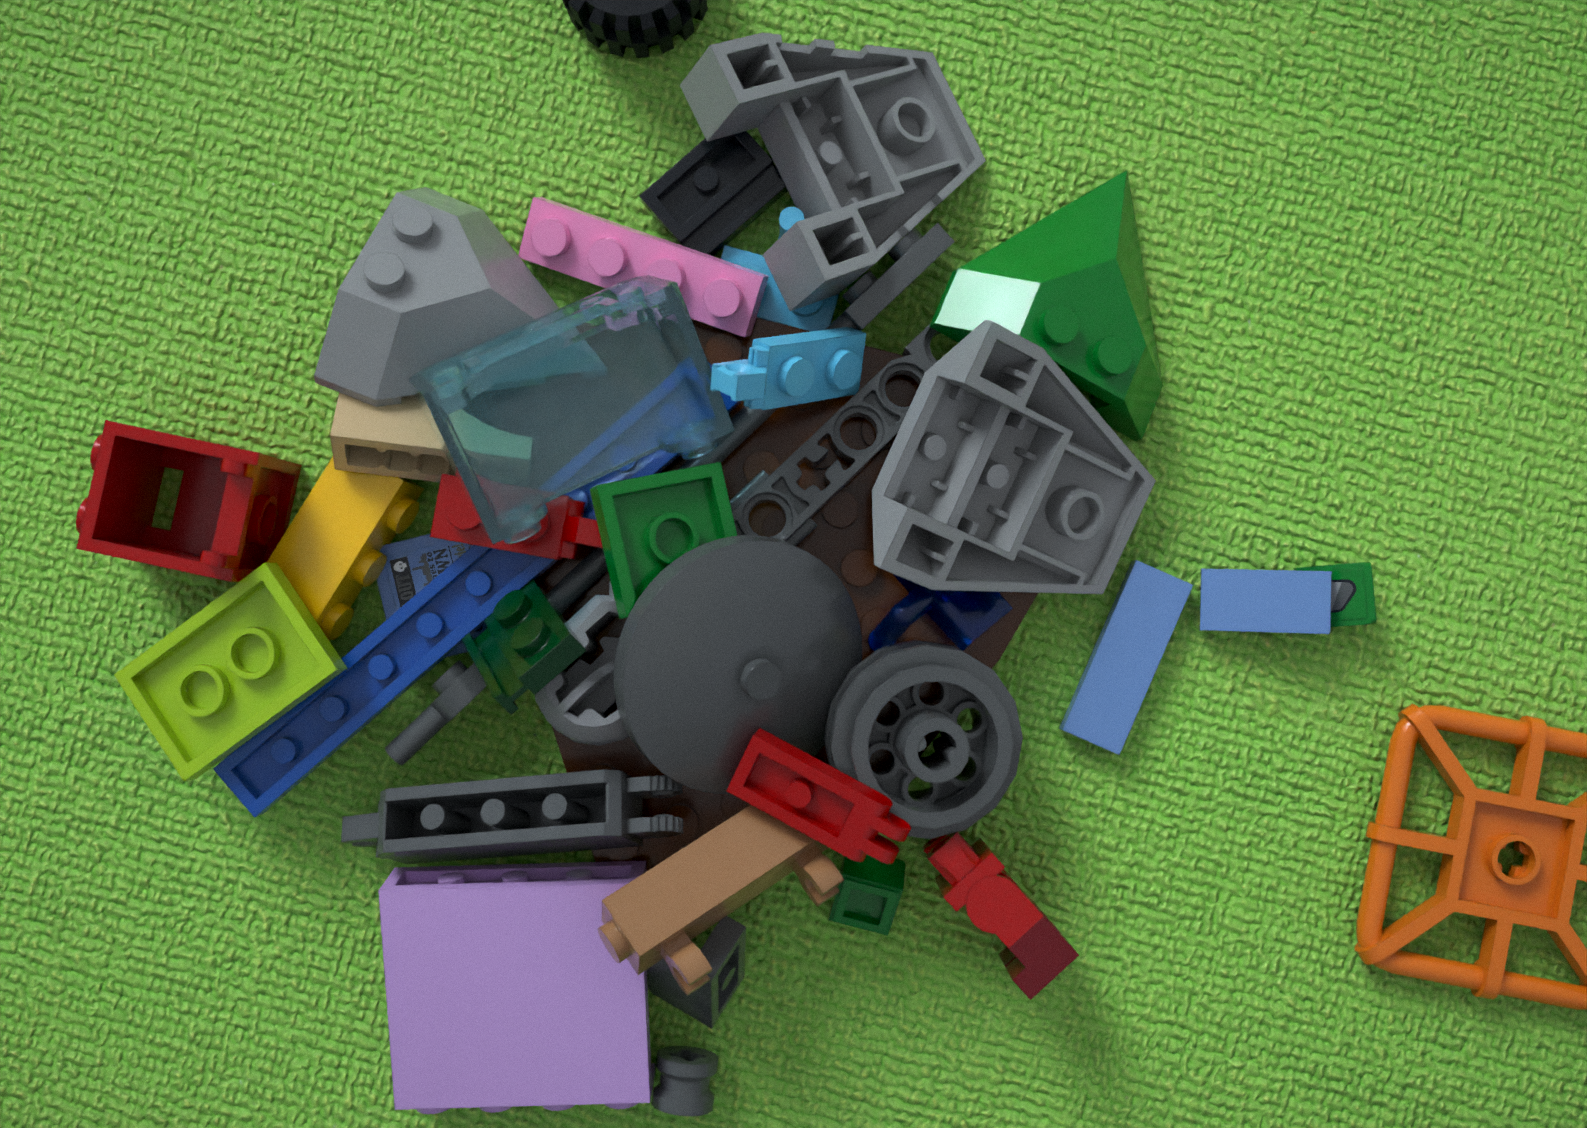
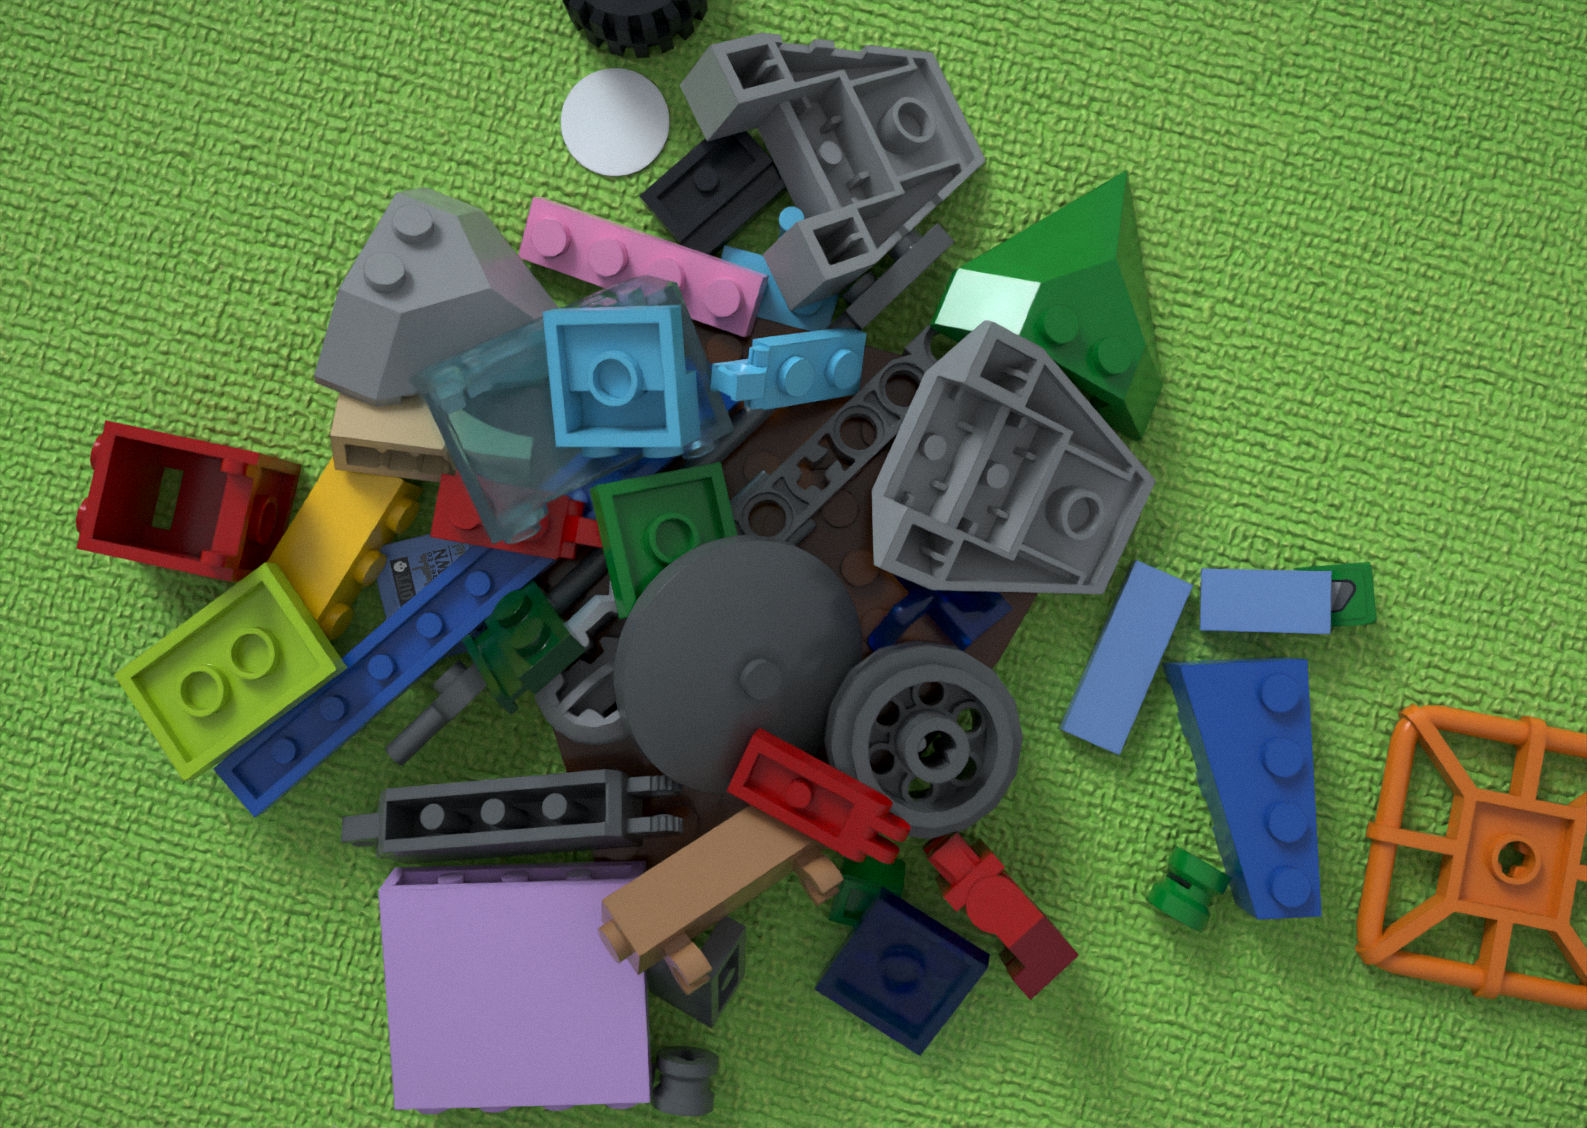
none -> medium azure plate [543,305,701,458]
none -> white sticker [561,68,670,176]
none -> clear blue plate [814,887,990,1056]
none -> green wheel [1145,846,1232,933]
none -> blue wedge [1161,657,1322,920]

